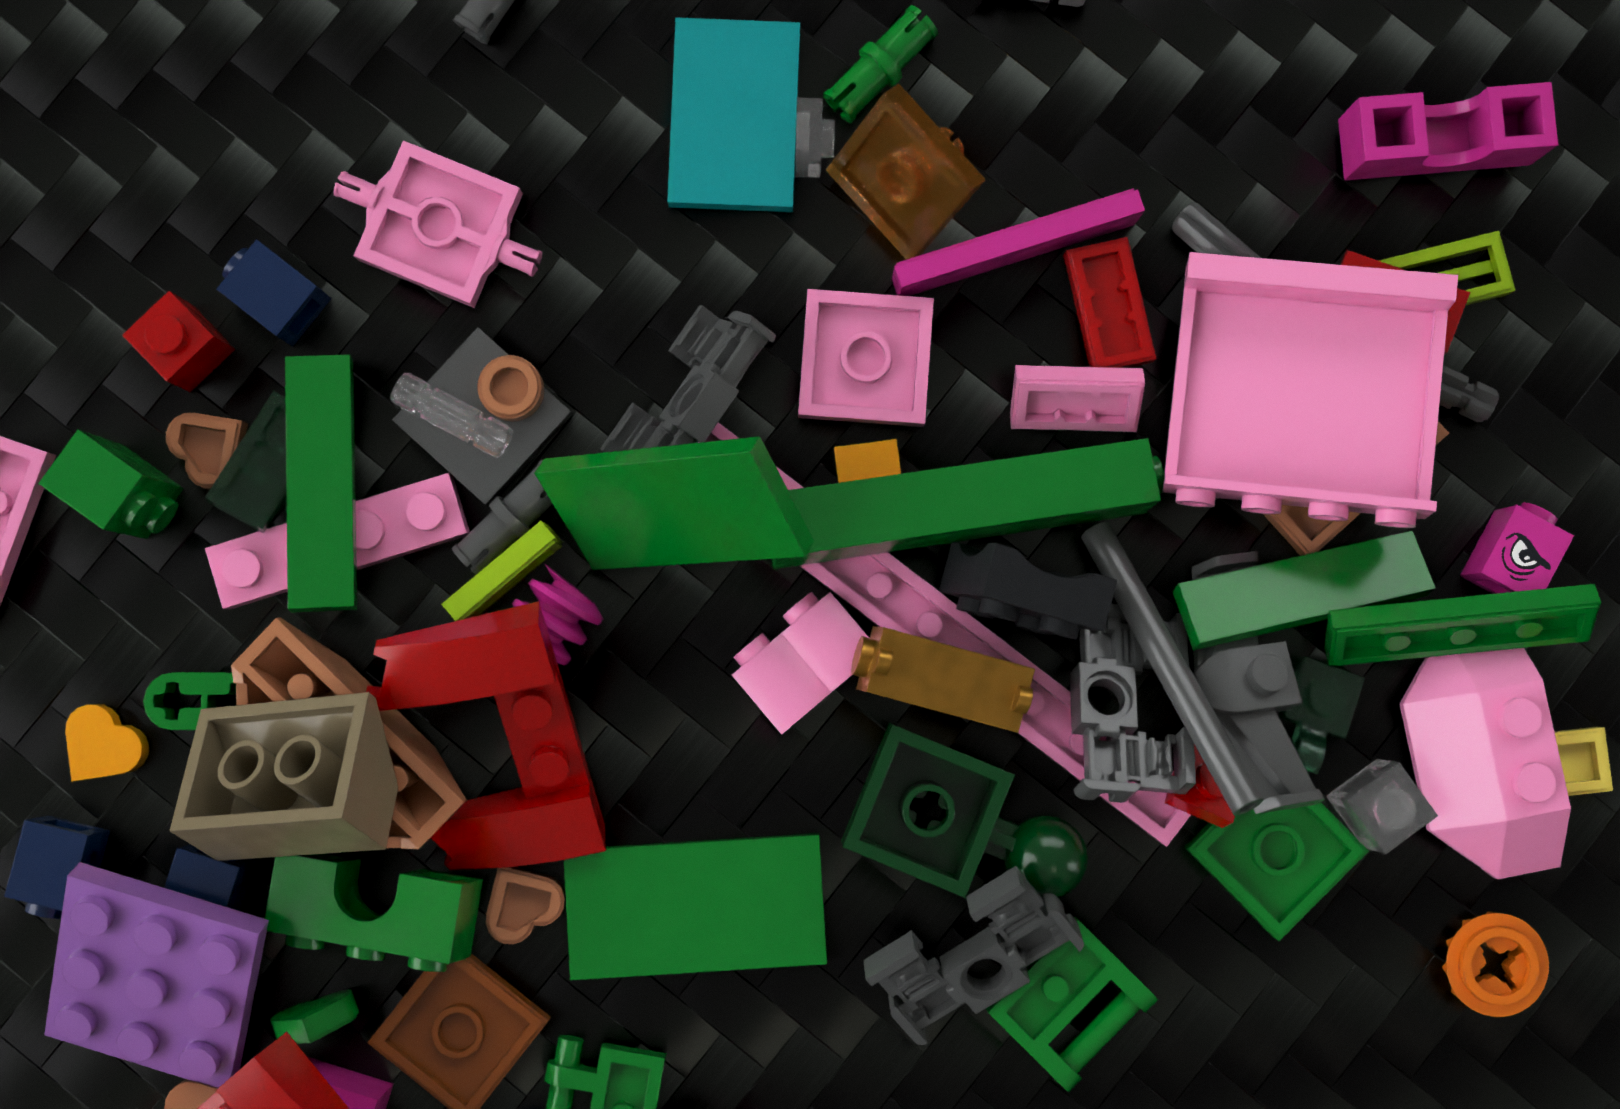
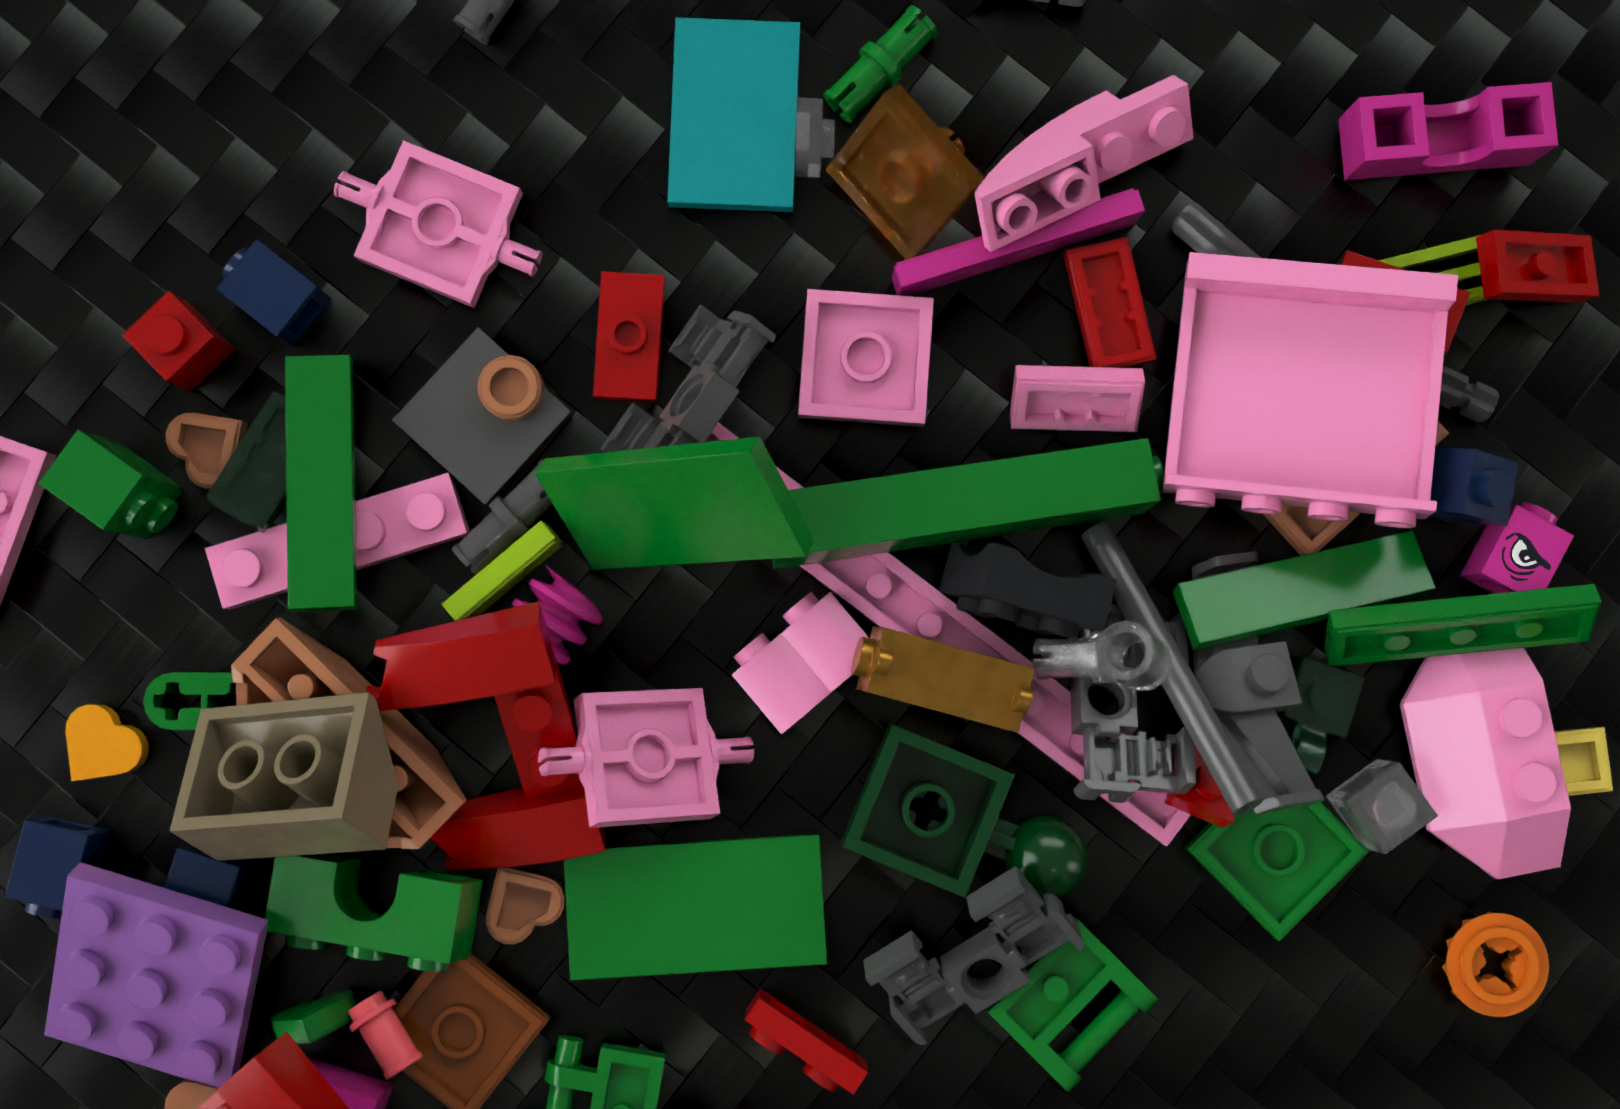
clear axle [390,373,513,457] -> none
light orange tile [833,439,901,483] -> none
none -> coral pin [348,990,423,1080]
none -> bright pink plate [538,688,754,828]
none -> red plate [593,271,666,403]
none -> red plate [745,988,868,1095]
none -> bright pink slope [974,75,1194,252]
none -> clear pin [1033,621,1172,691]
none -> dark blue brick [1429,447,1519,526]
none -> red plate [1476,230,1599,303]

